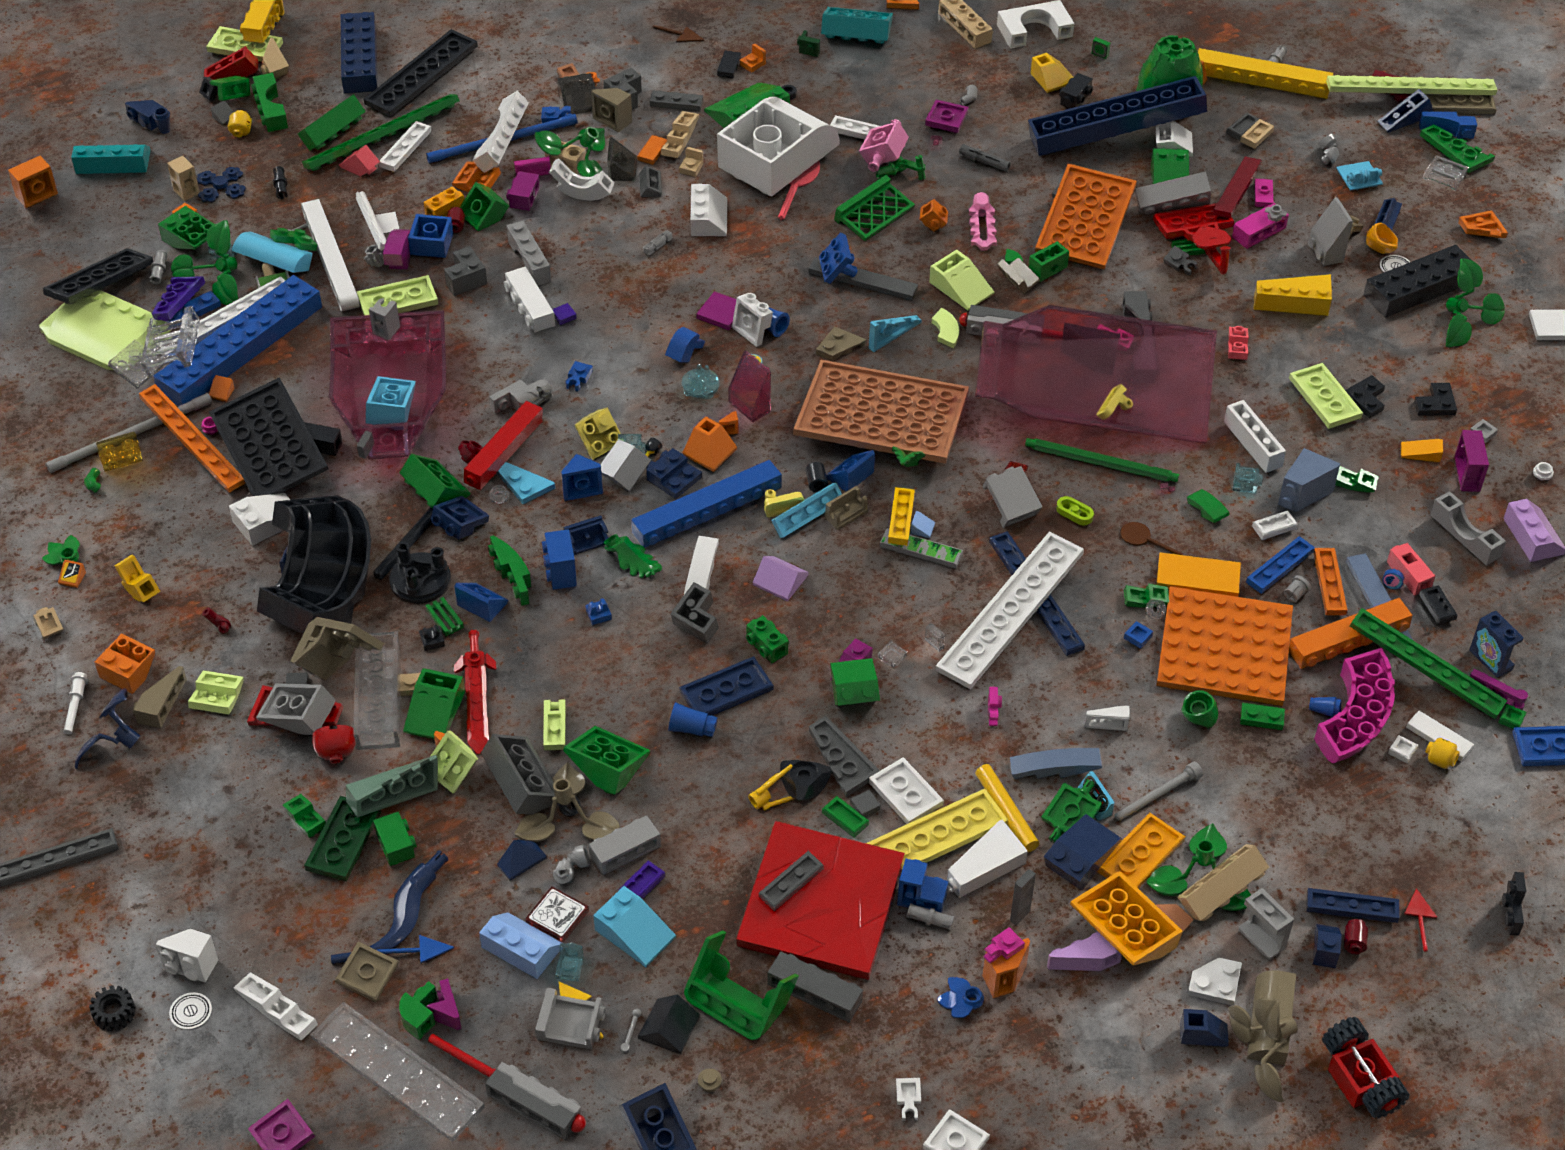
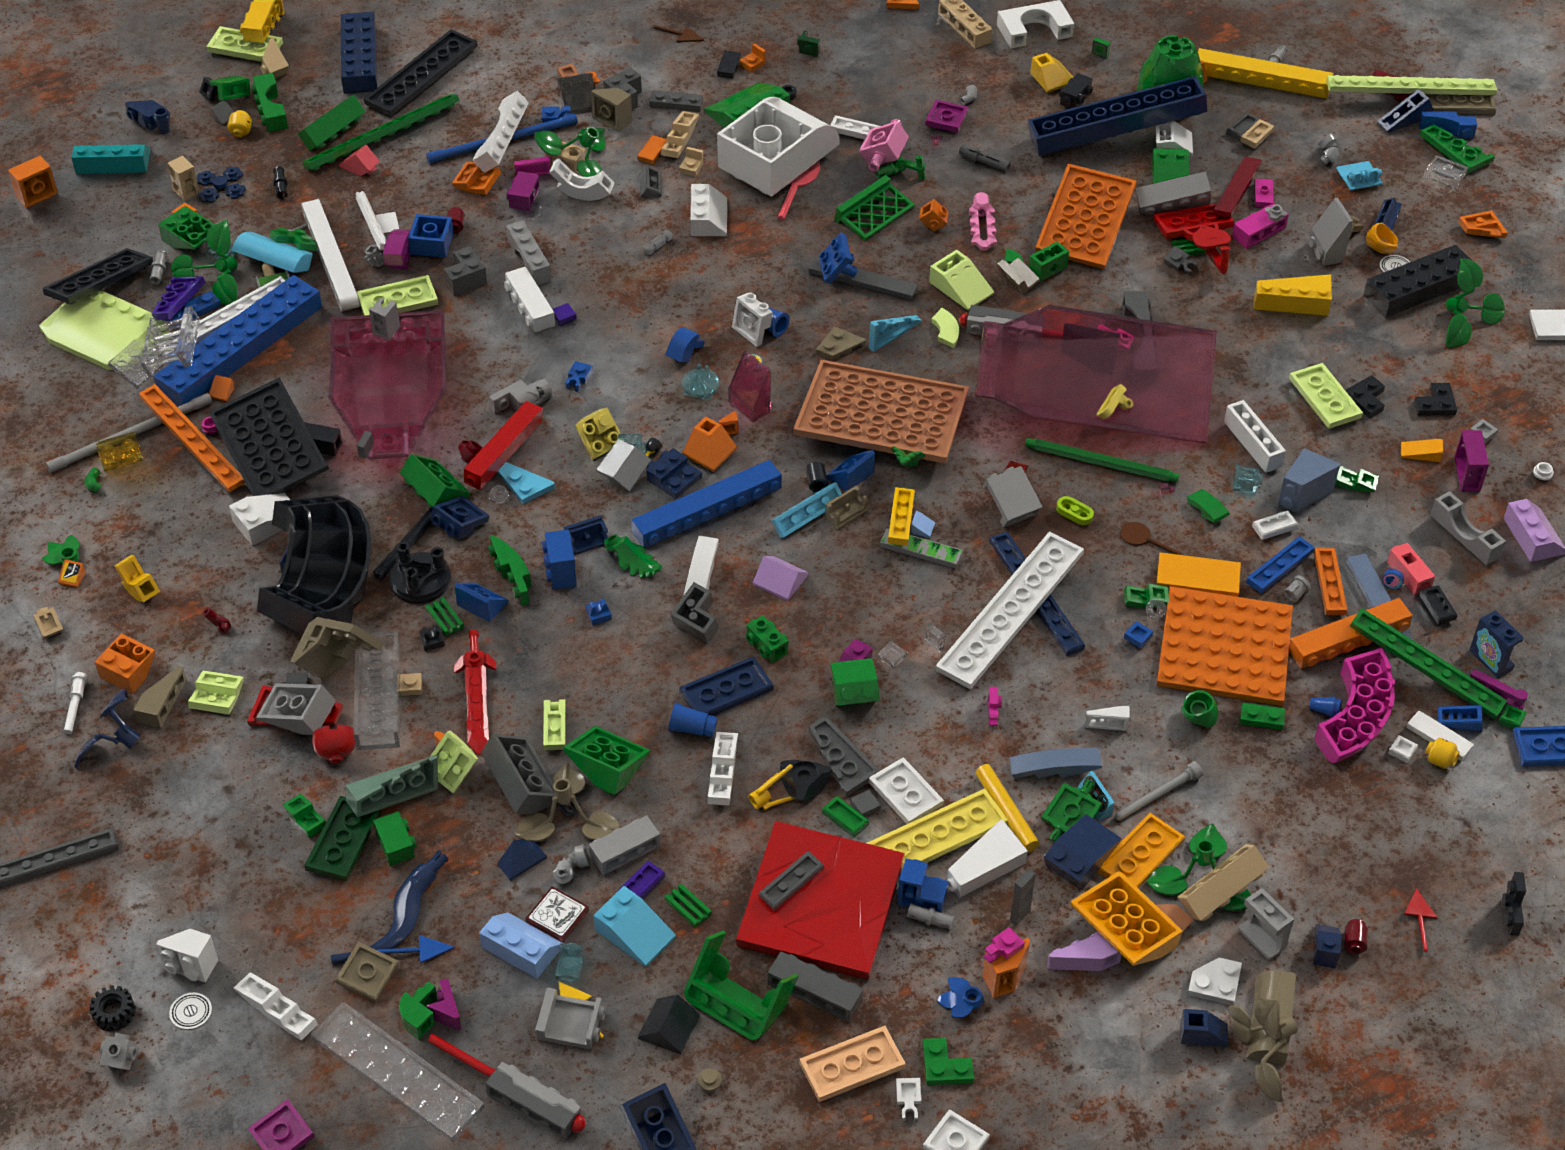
red slope [204,46,258,80] -> none
medium azure slope [366,376,416,429] -> none
white plate [379,121,431,172] -> none
green slope [403,668,465,739] -> none
light orange brick [424,186,465,217] -> none
green slope [459,182,509,231] -> none
blue slope [561,454,603,501] -> none
clear smoke slope [607,137,637,181] -> none
light grey hinge [621,1009,641,1053] -> none
magenta tile [696,291,737,330] -> none
light yellow piece [764,489,804,517] -> none
teal slope [821,7,893,43] -> none
coral slope [1228,326,1249,360] -> none
dark blue plate [1306,888,1399,923] -> none
brick [1322,1017,1410,1119] -> none
none -> light grey brick [100,1033,137,1070]
none -> green tile [664,883,712,928]
none -> white slope [708,732,738,805]
none -> light nougat plate [799,1026,906,1102]
none -> green plate [922,1038,974,1085]
none -> blue slope [1438,705,1483,731]

